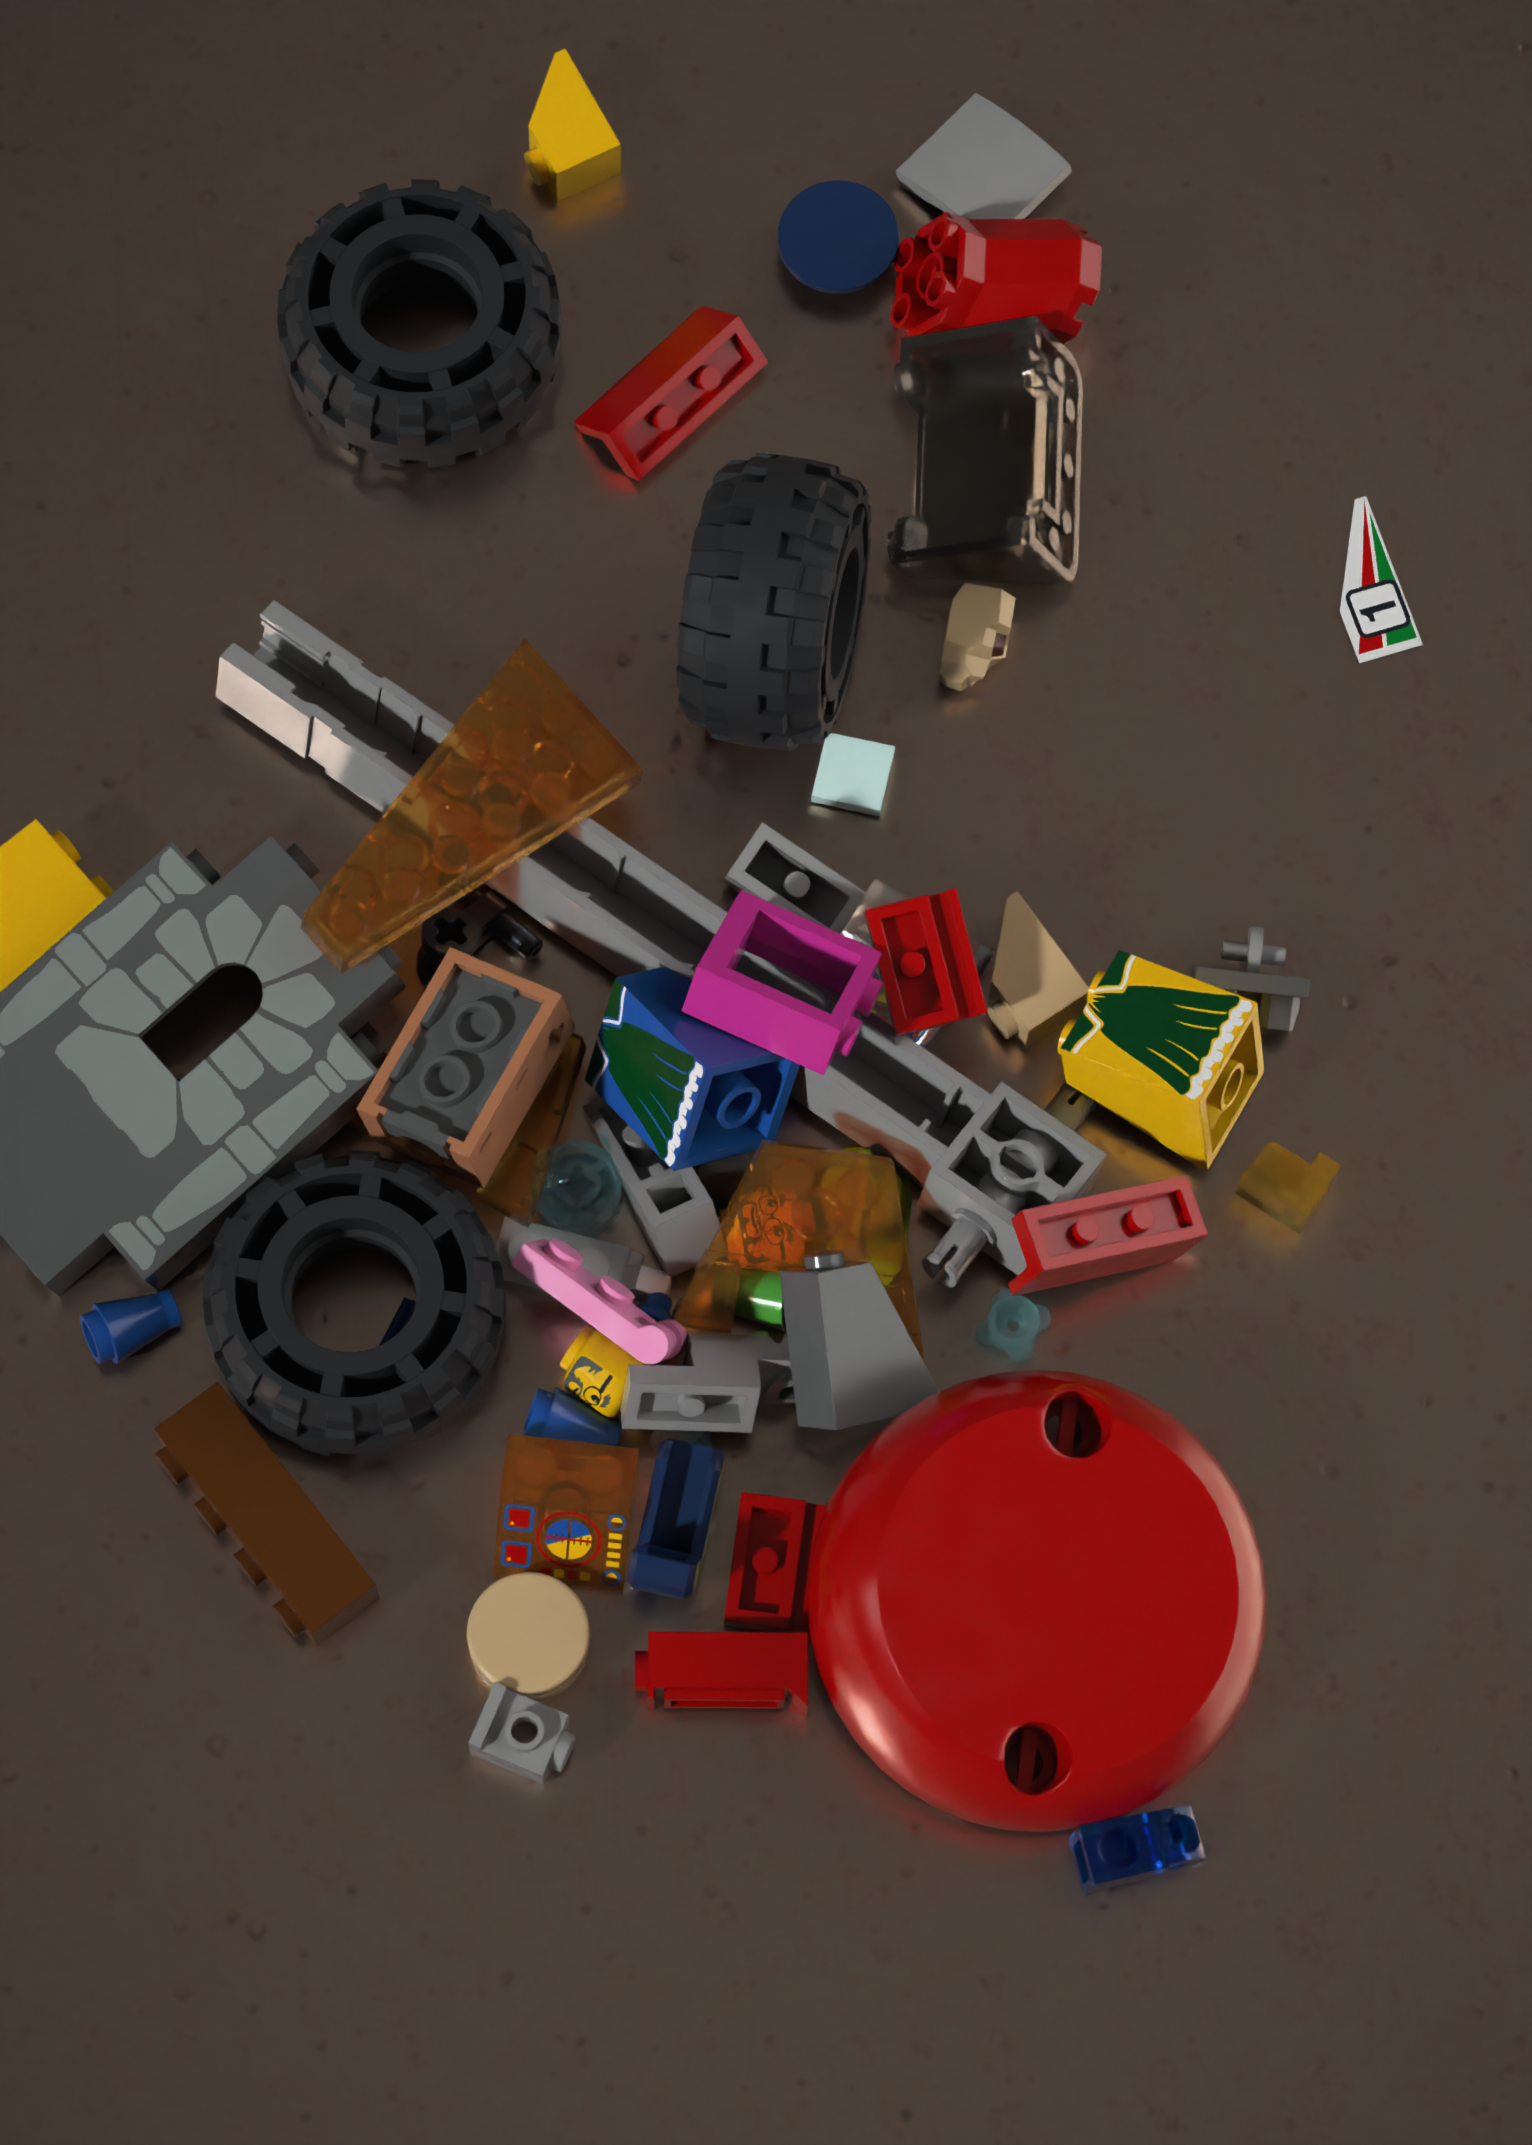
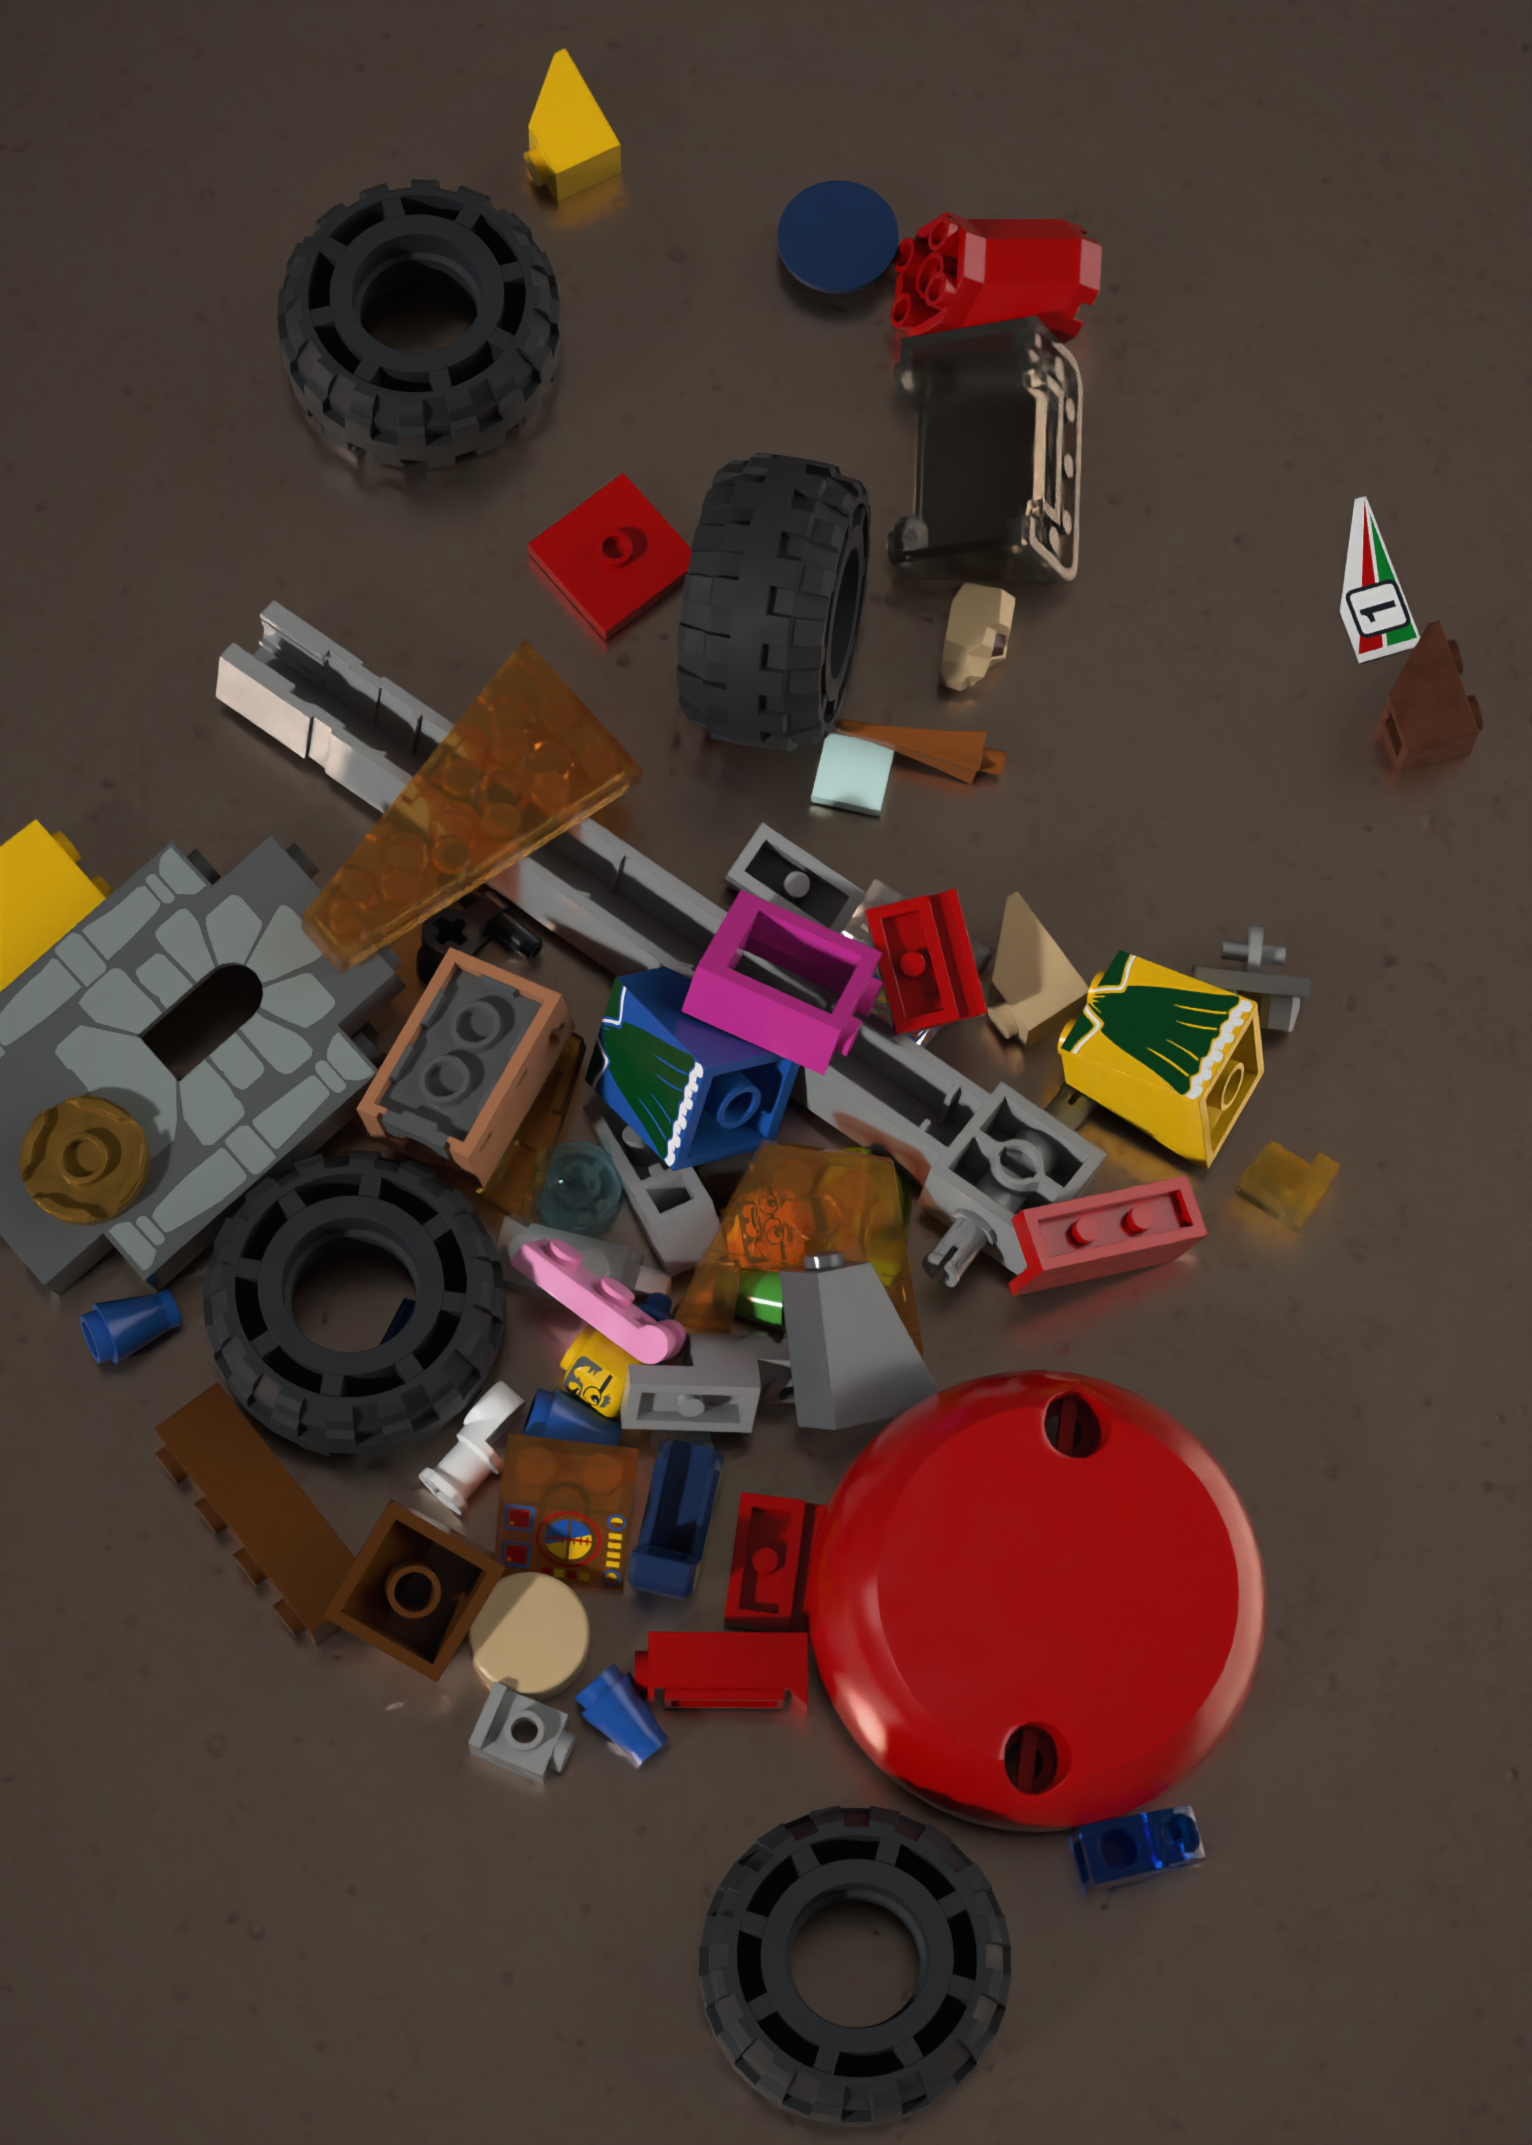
red panel [574,306,769,481] -> none
light grey slope [895,93,1072,219] -> none
clear light blue plate [975,1288,1051,1363] -> none
none -> pearl gold tile [18,1095,151,1227]
none -> reddish brown slope [321,1499,506,1682]
none -> white connector [419,1380,526,1515]
none -> red plate [528,473,691,641]
none -> blue cone [574,1663,669,1764]
none -> black tyre [699,1805,1012,2127]
none -> dark orange piece [836,719,1007,785]
none -> copper slope [1380,621,1483,774]

